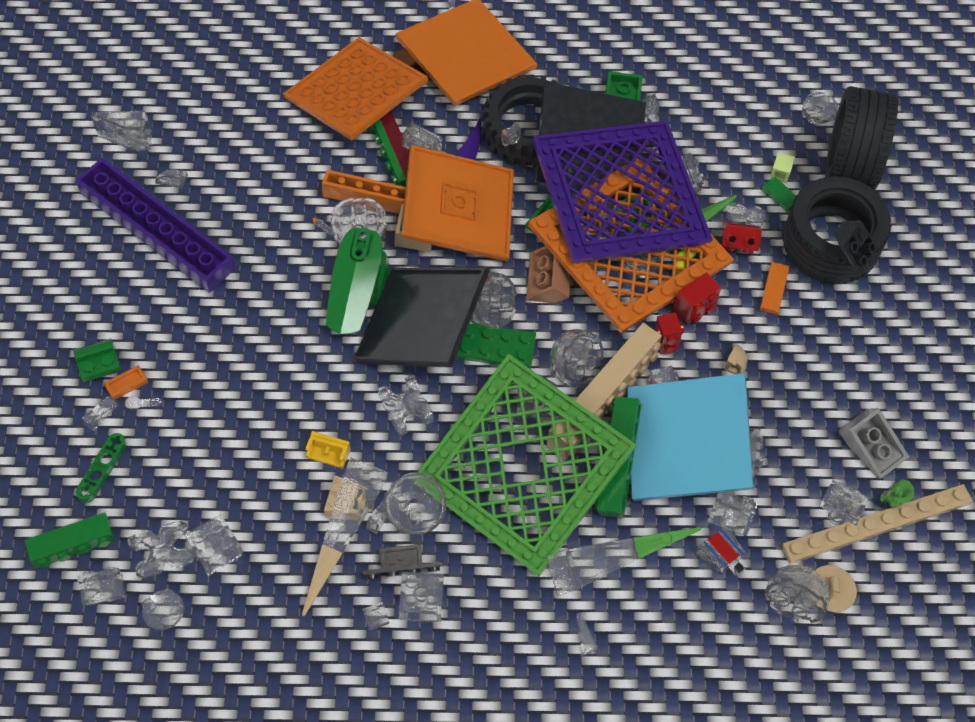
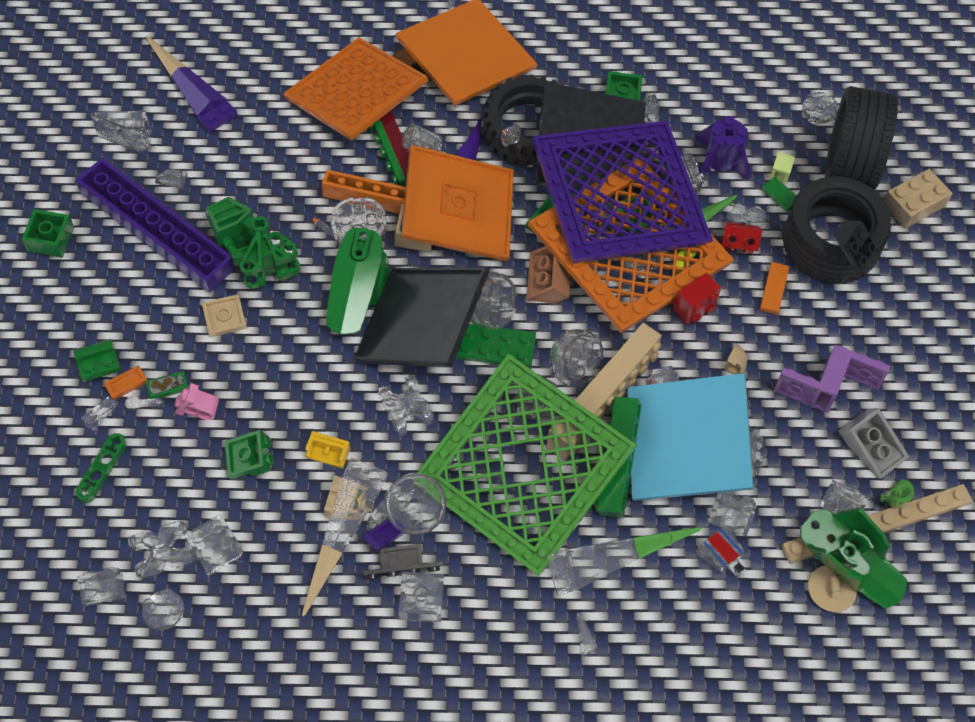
green brick [24,512,116,569] -> none
clear plate [363,602,389,631] -> none
red brick [654,313,684,354] -> none
clear cylinder [765,565,831,623] -> none
none -> green brick [22,209,74,258]
none -> dark purple plate [146,36,238,133]
none -> tile [146,371,188,400]
none -> bright pink pin [174,383,219,420]
none -> tan tile [202,294,247,338]
none -> green piece [206,197,300,289]
none -> green plate [225,430,274,479]
none -> dark purple tile [363,517,405,551]
none -> dark purple brick [696,116,751,180]
none -> medium lavender bracket [773,345,890,413]
none -> green piece [800,508,907,609]
none -> tan brick [884,168,953,229]

